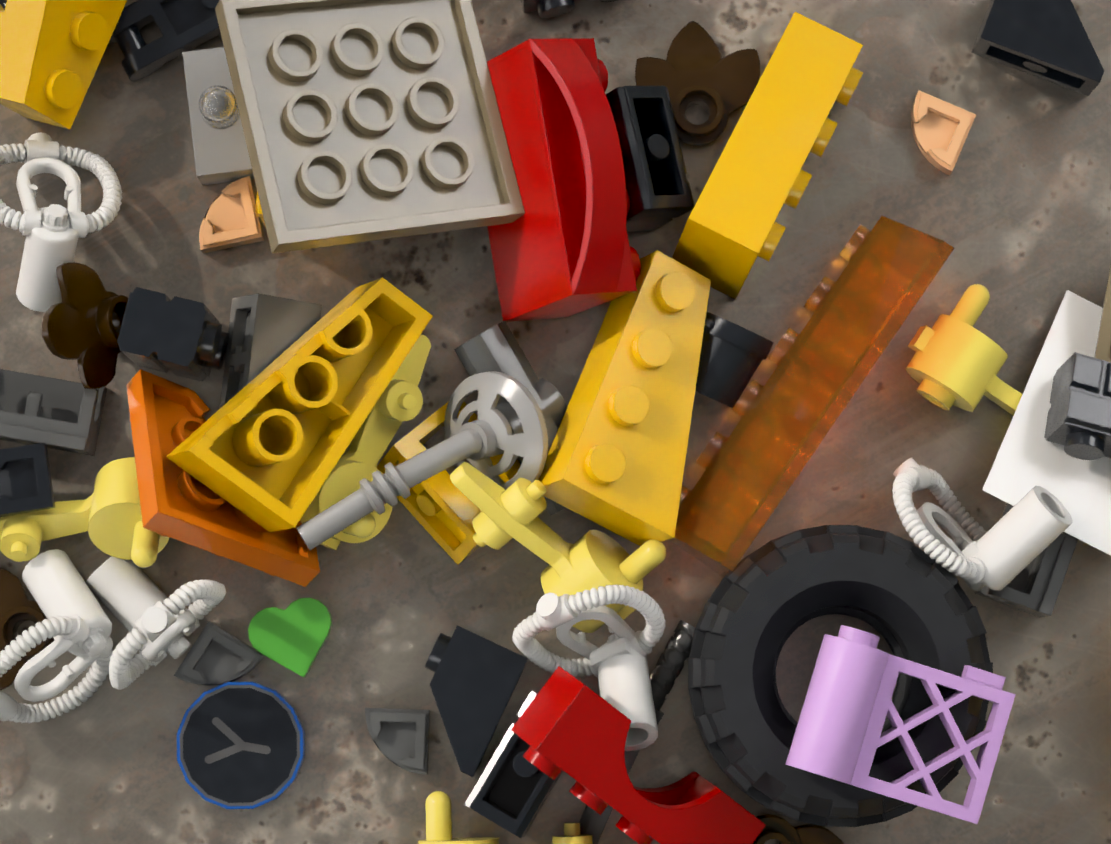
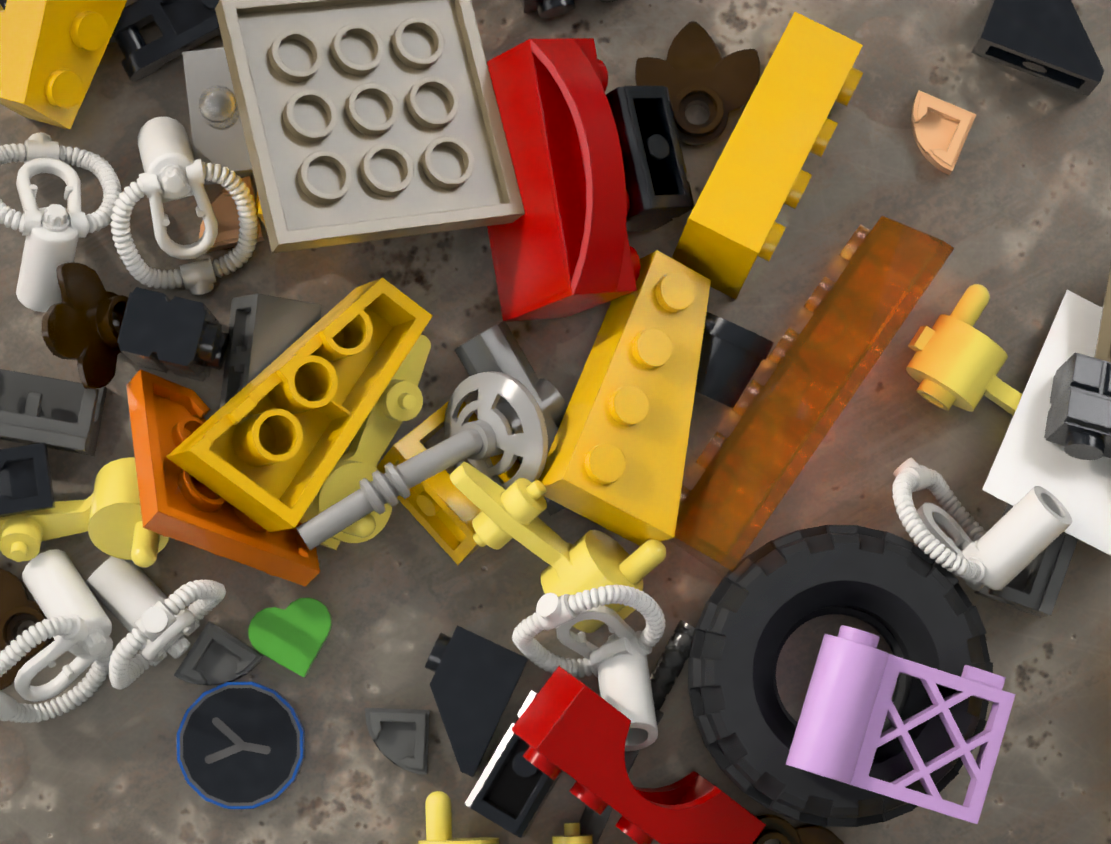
none -> white piece [110,117,258,295]

